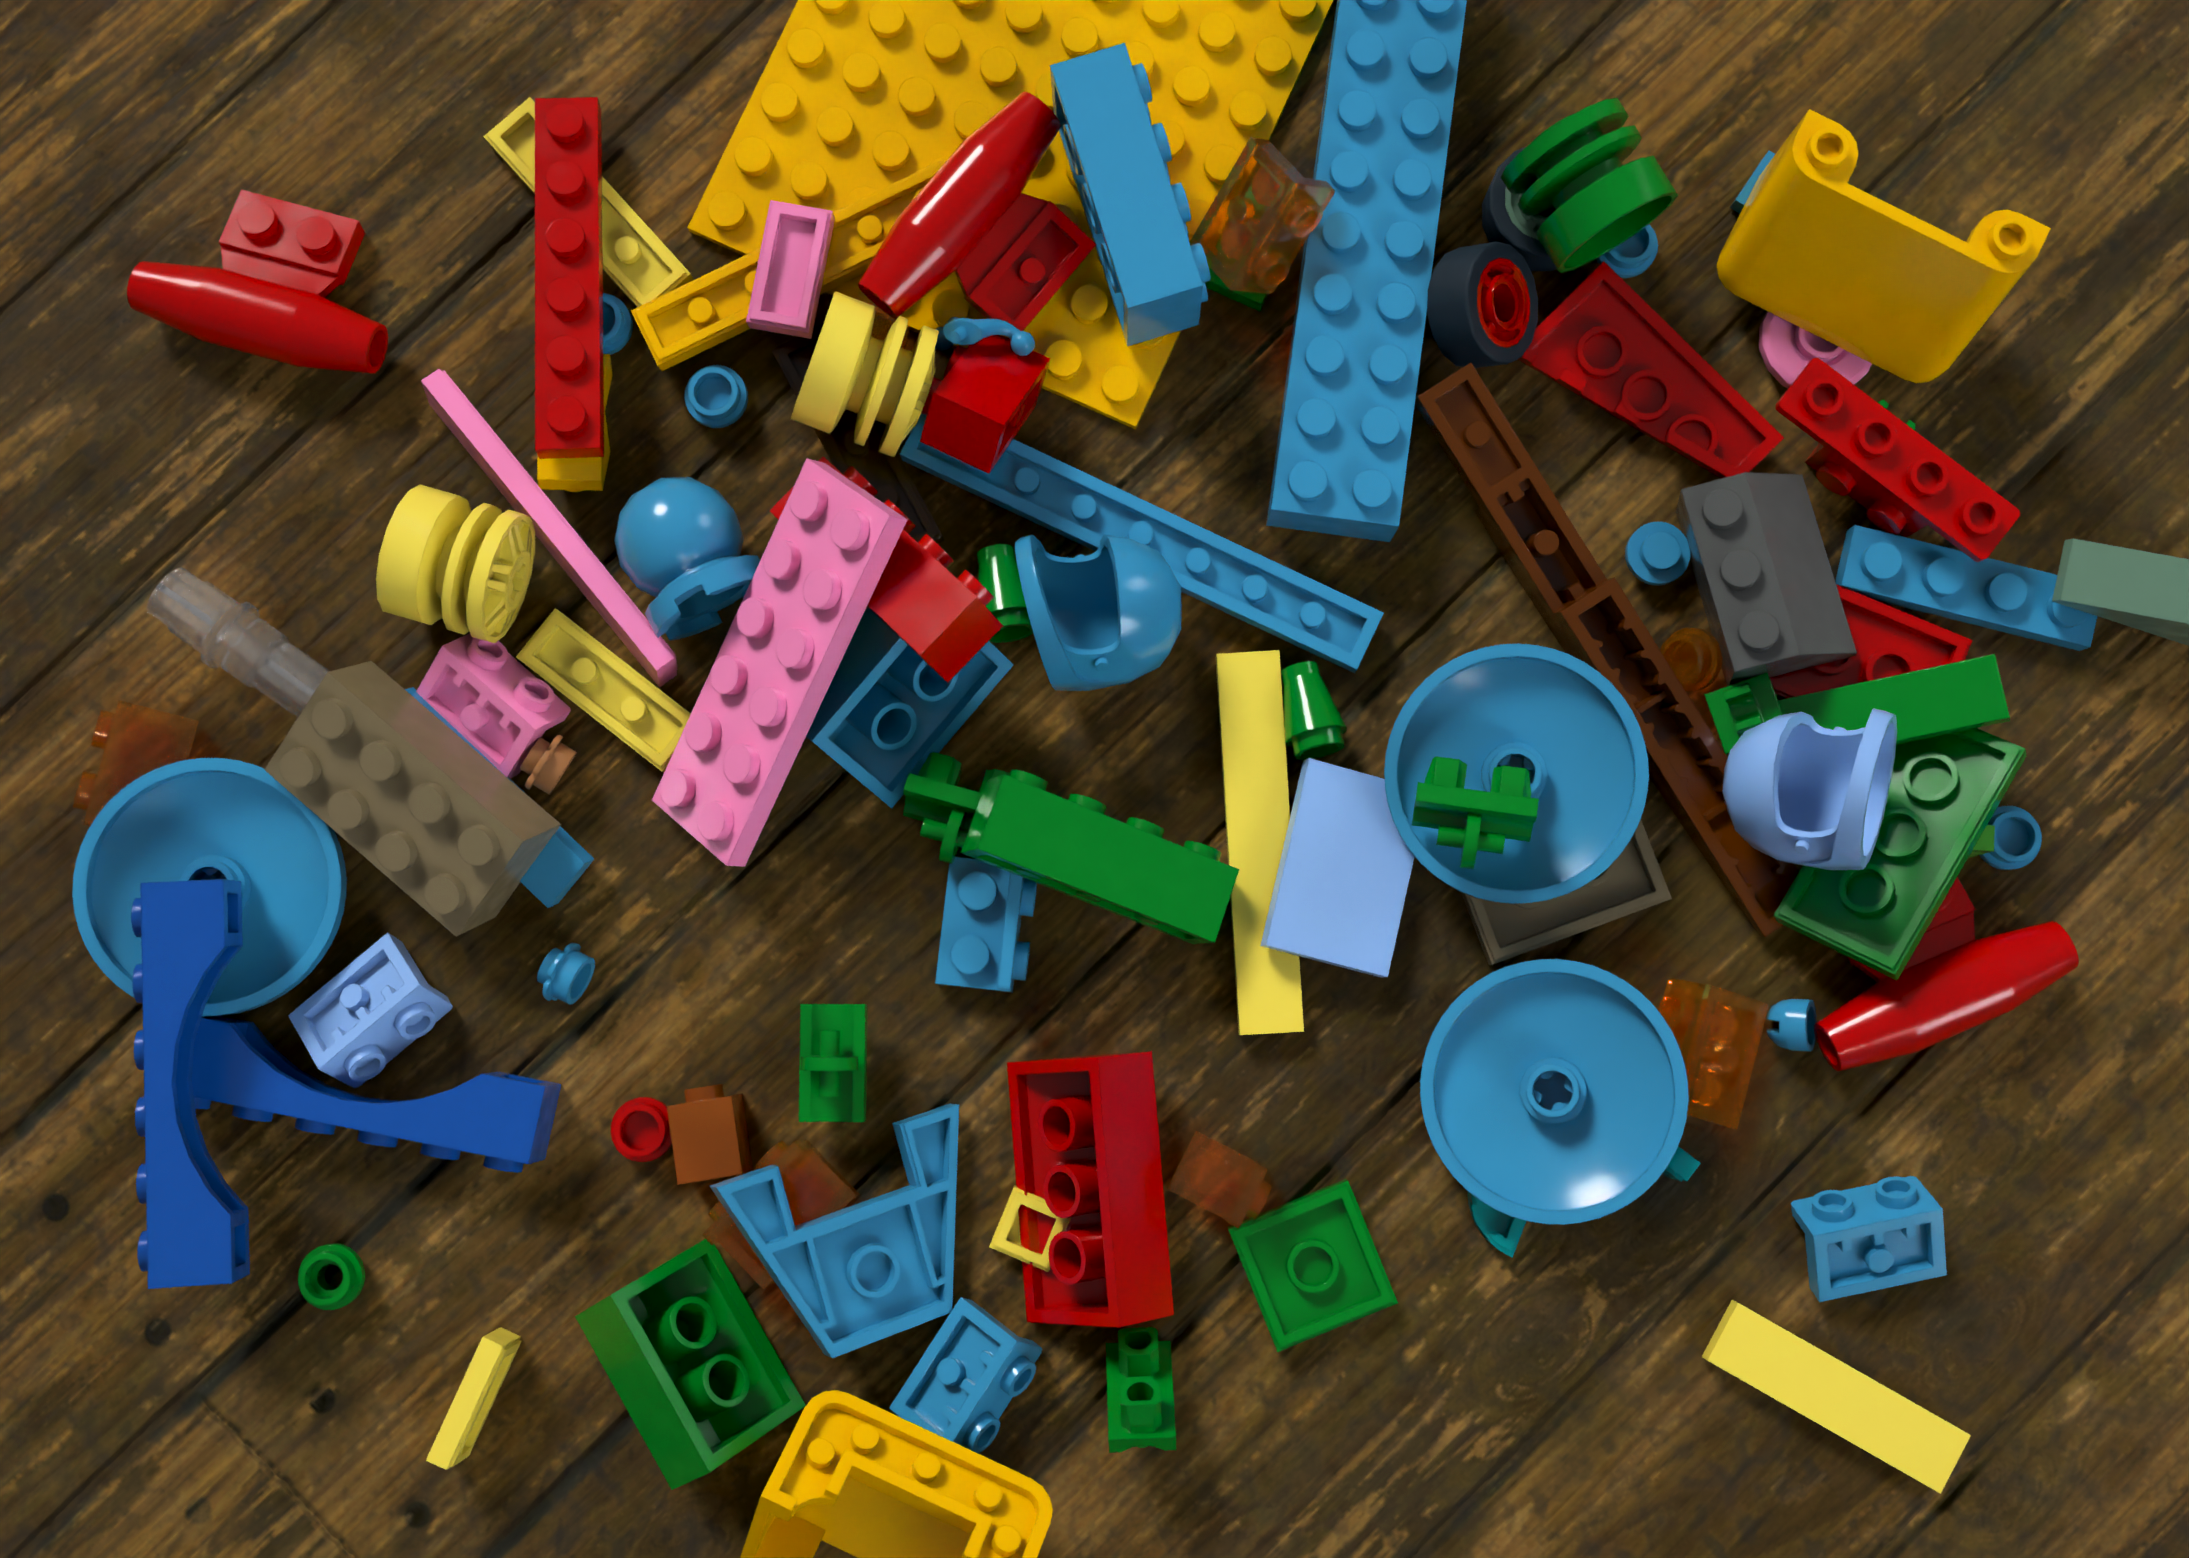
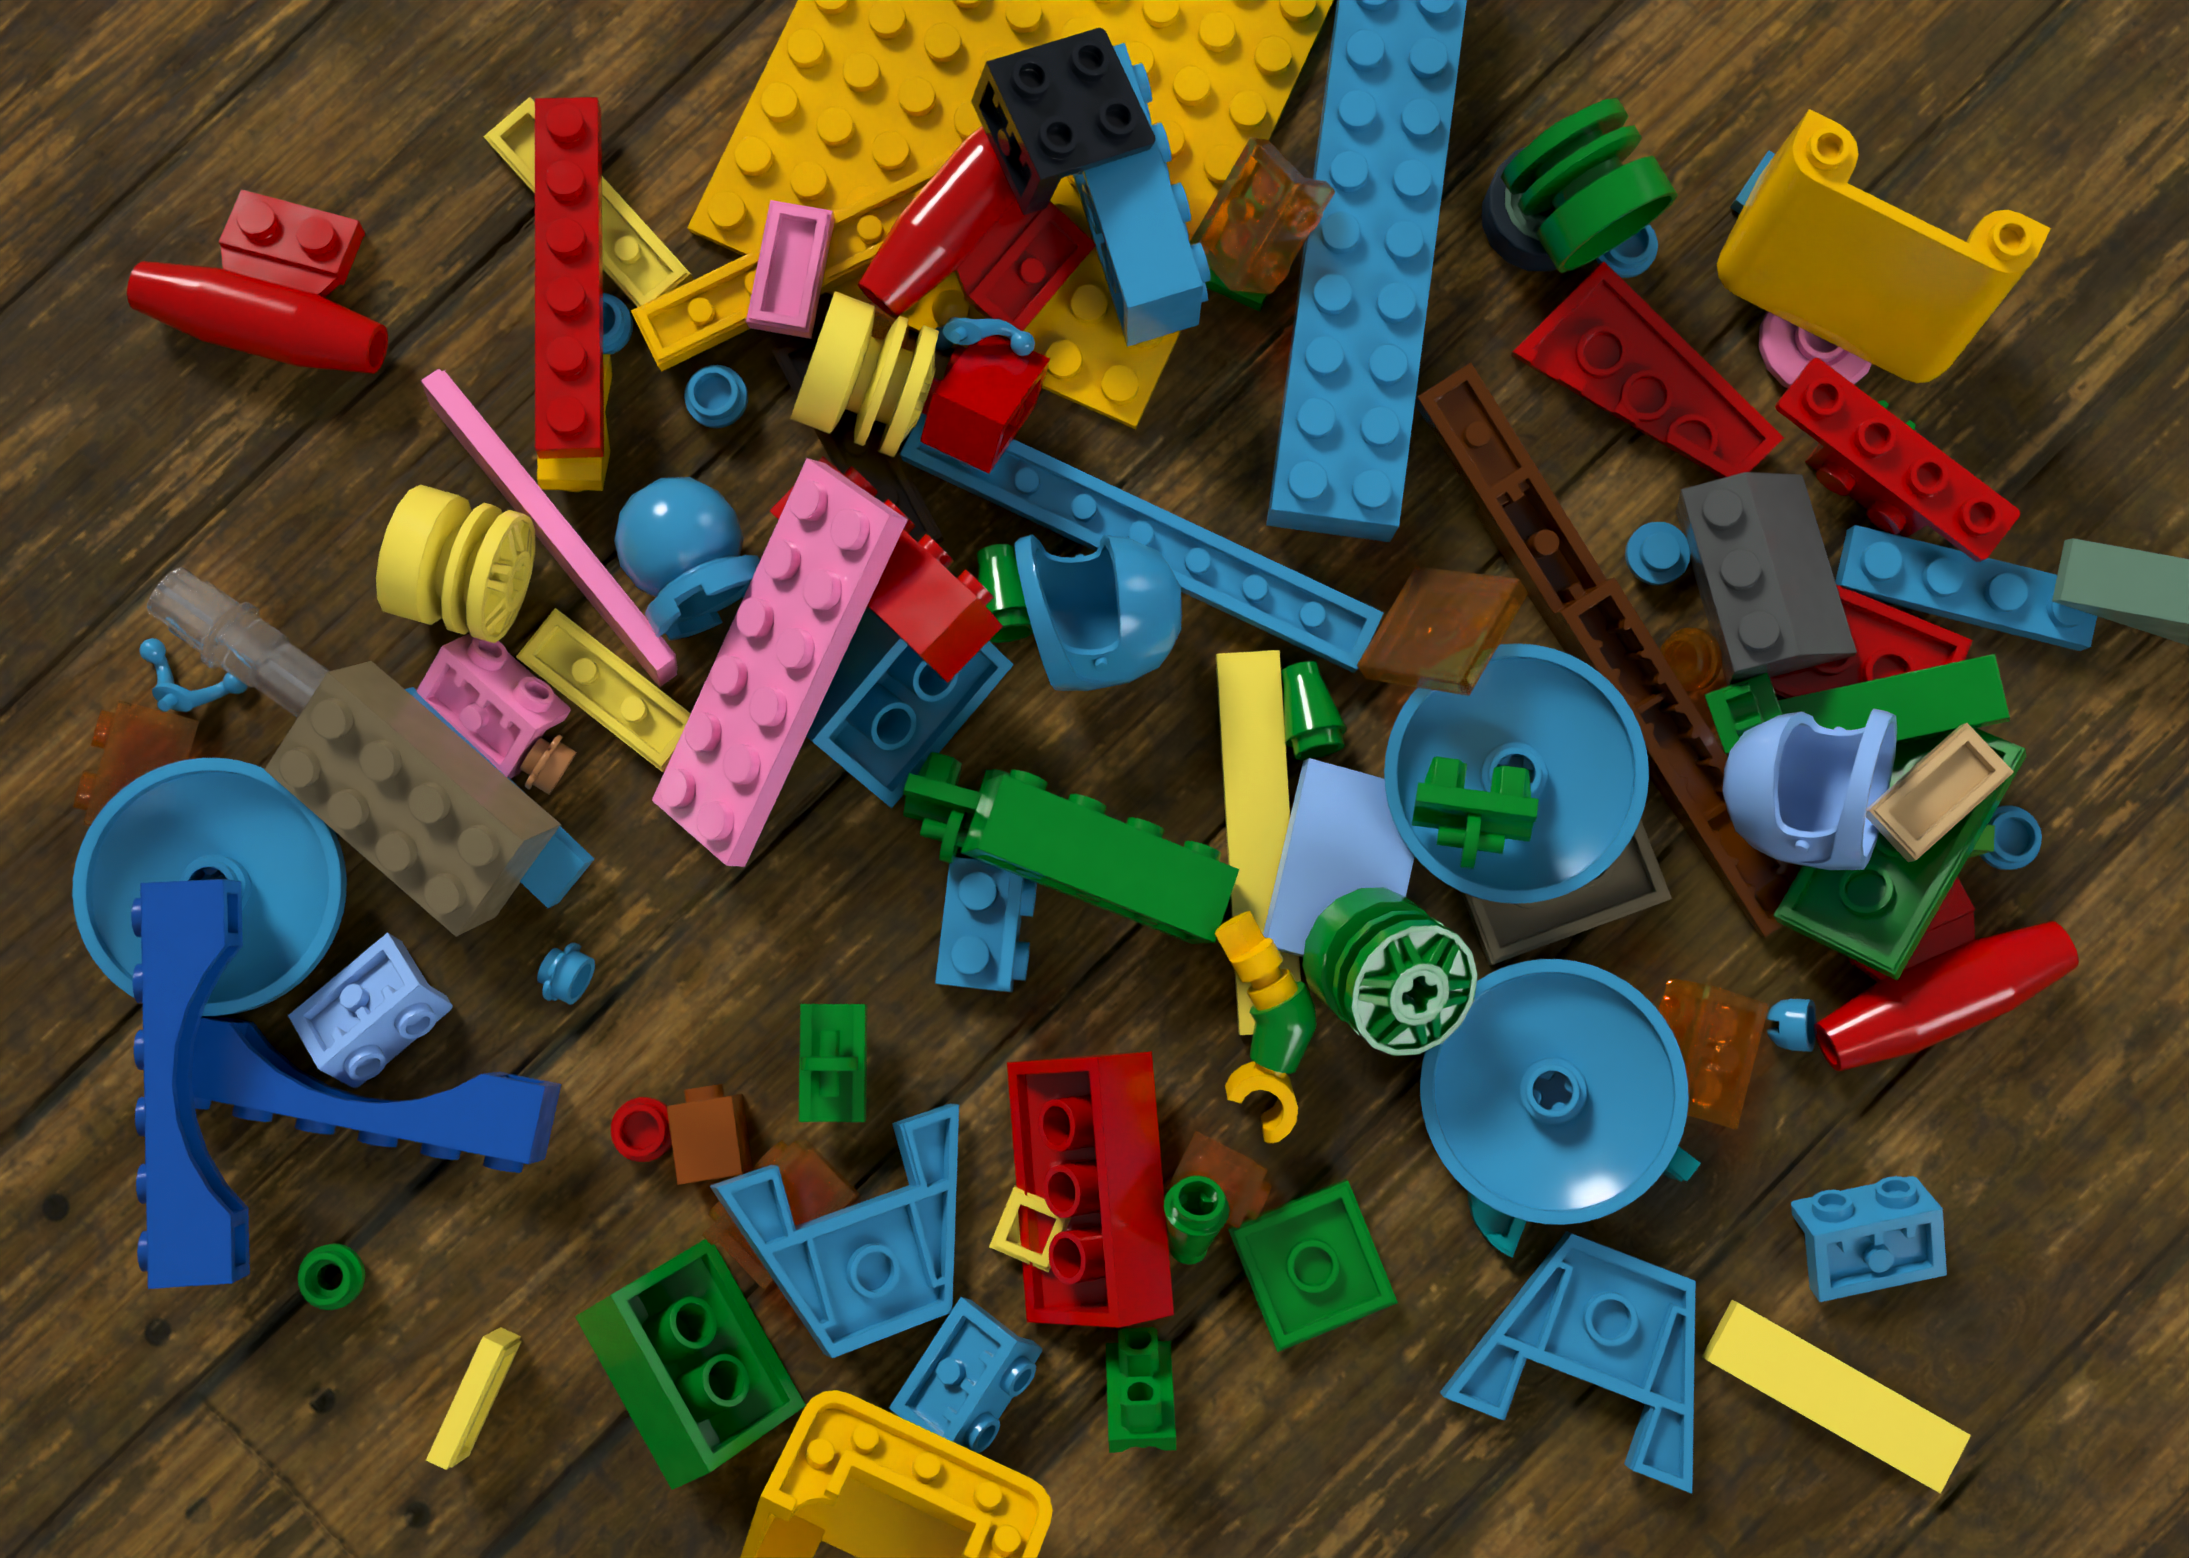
black wheel [1427,242,1538,368] -> none
none -> dark azure piece [139,638,249,712]
none -> black bracket [971,28,1156,215]
none -> green cone [1164,1176,1230,1264]
none -> yellow piece [1215,910,1317,1143]
none -> green wheel [1302,887,1478,1056]
none -> clear orange tile [1357,567,1528,696]
none -> dark azure wing [1439,1231,1696,1493]
none -> tan tile [1866,723,2014,863]

